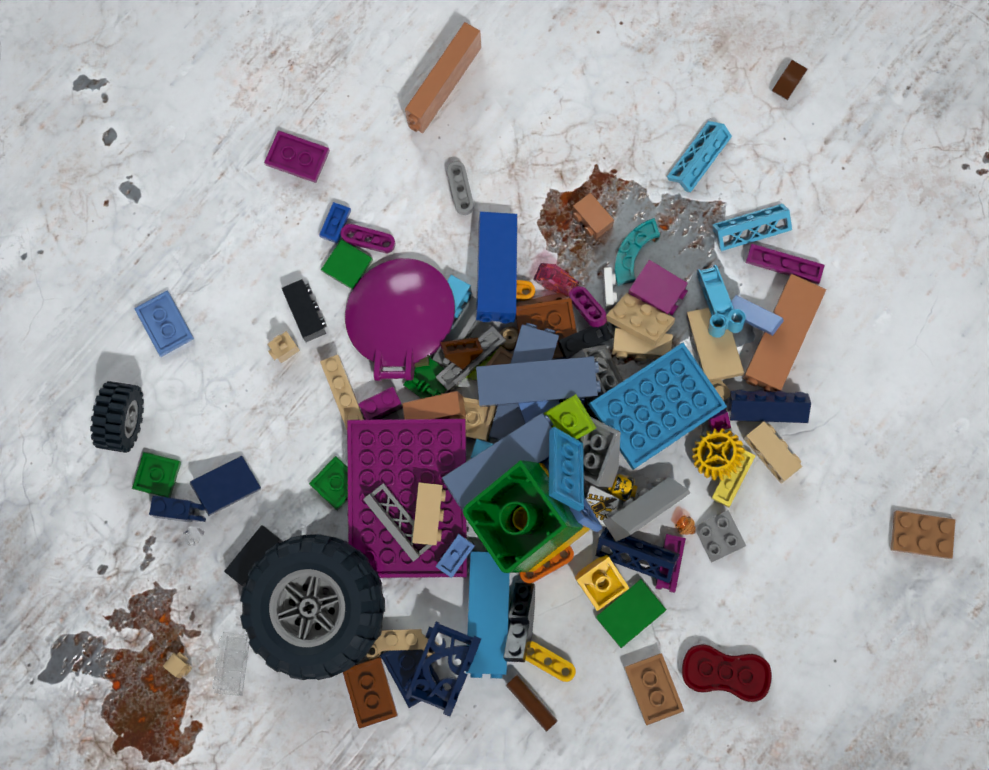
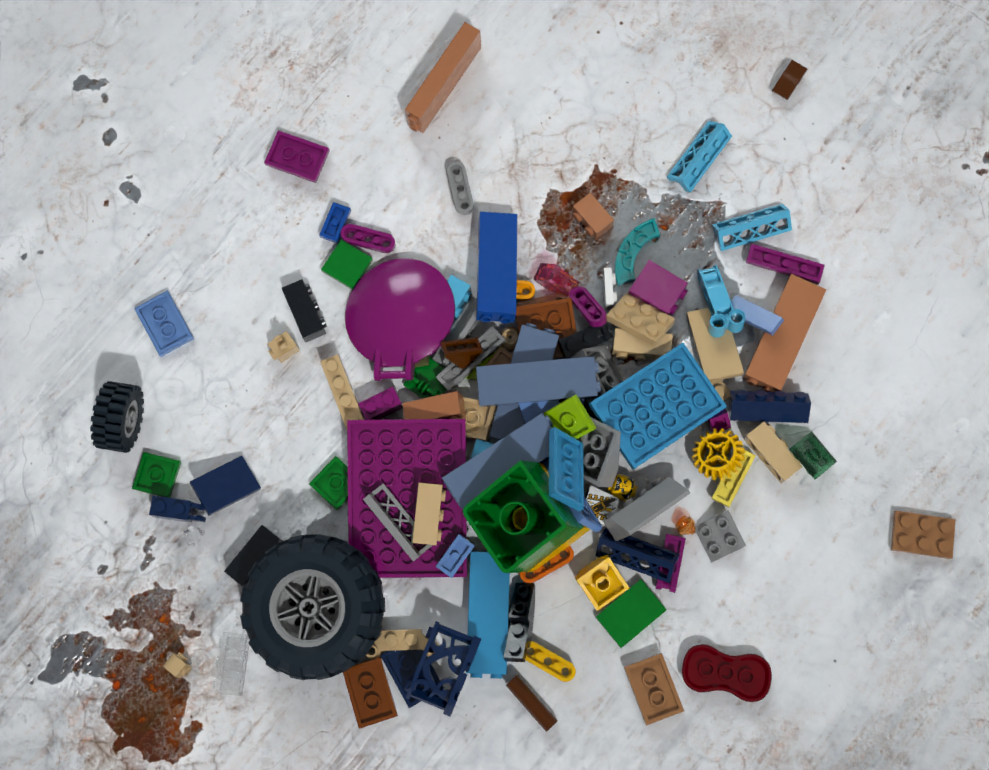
none -> clear green plate [790,431,837,480]

